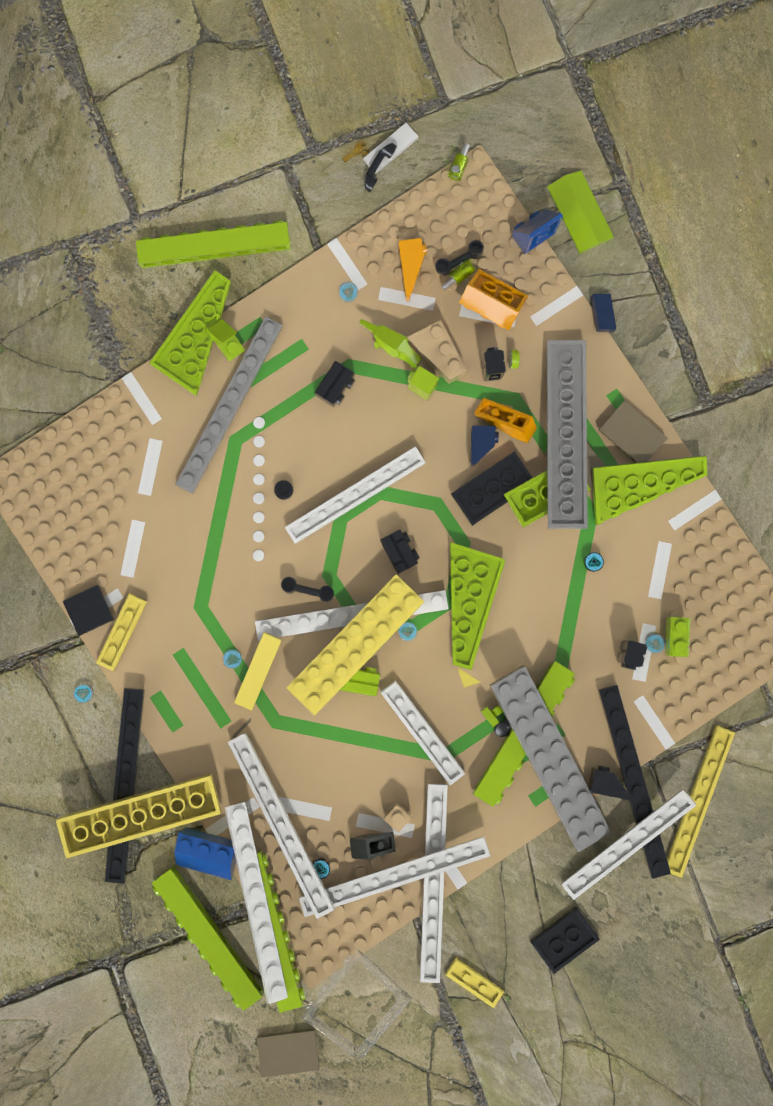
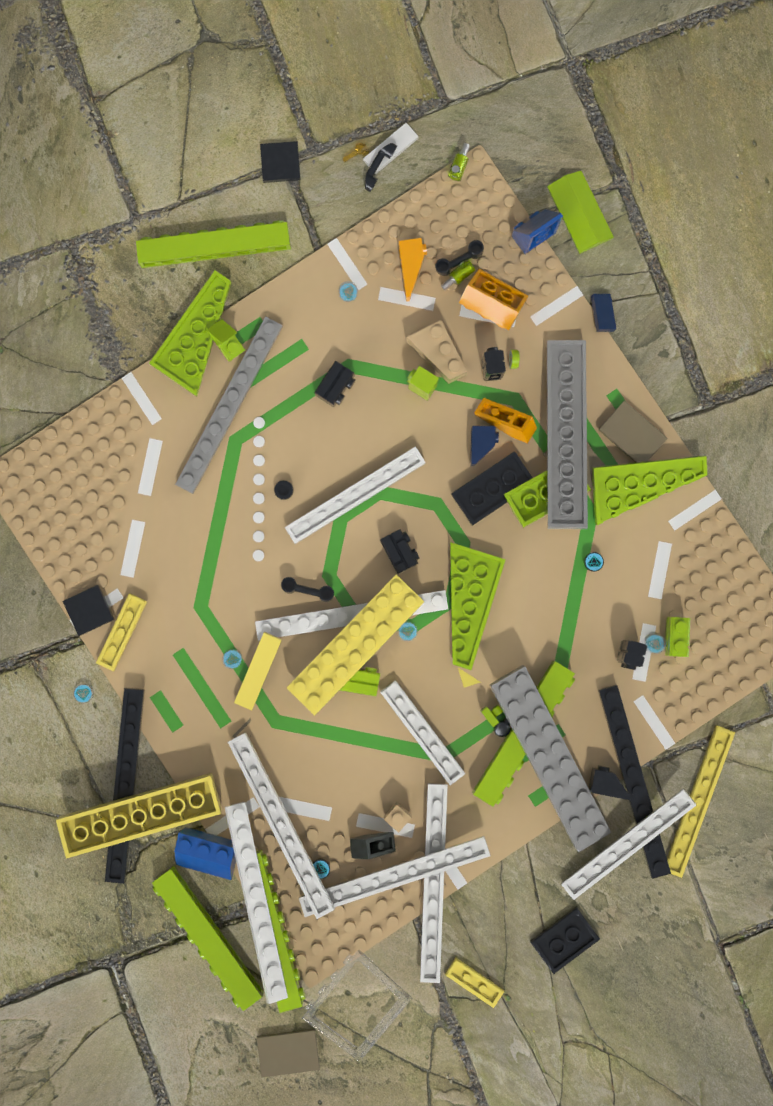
lime animal [359,319,422,369] -> none
none -> black tile [260,141,301,183]

